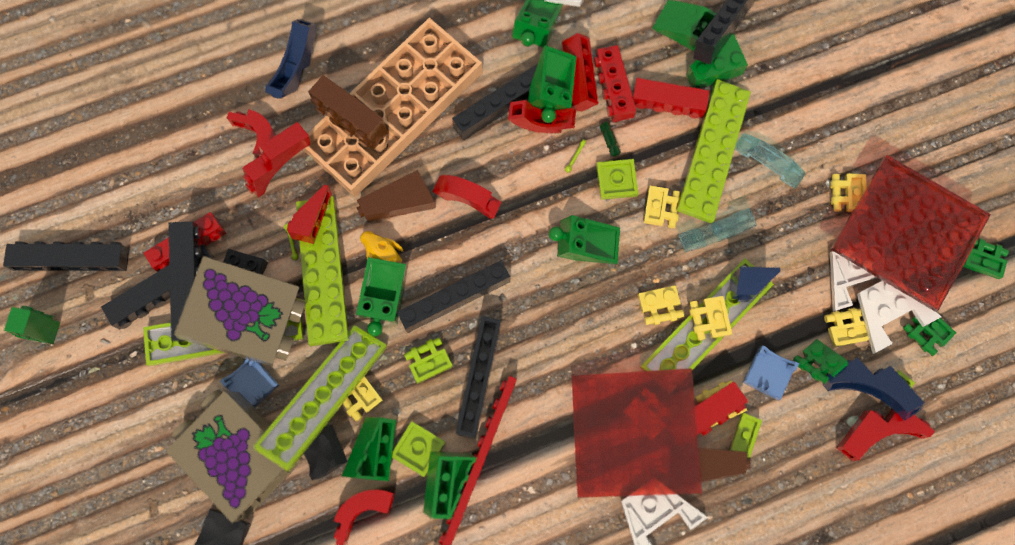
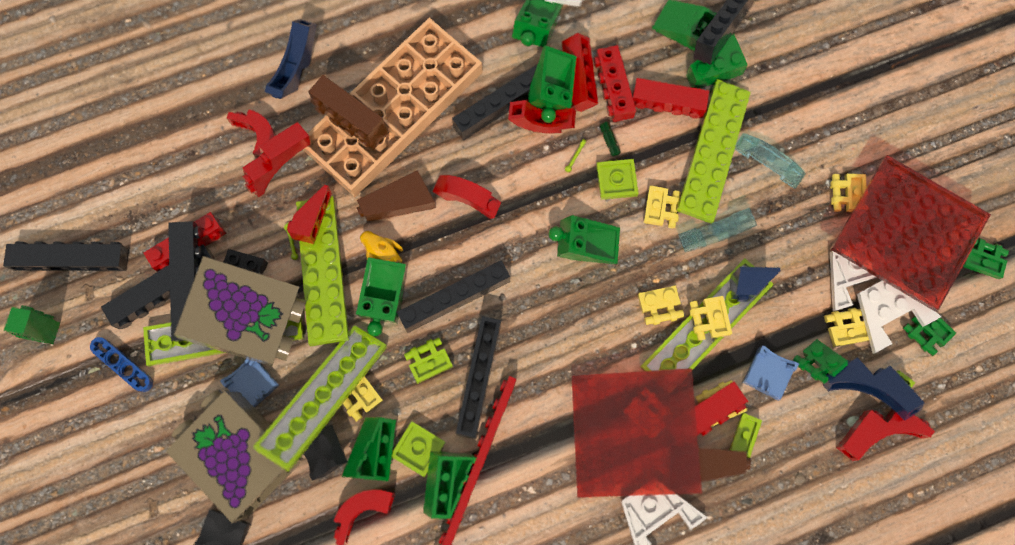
none -> blue beam [90,337,153,392]

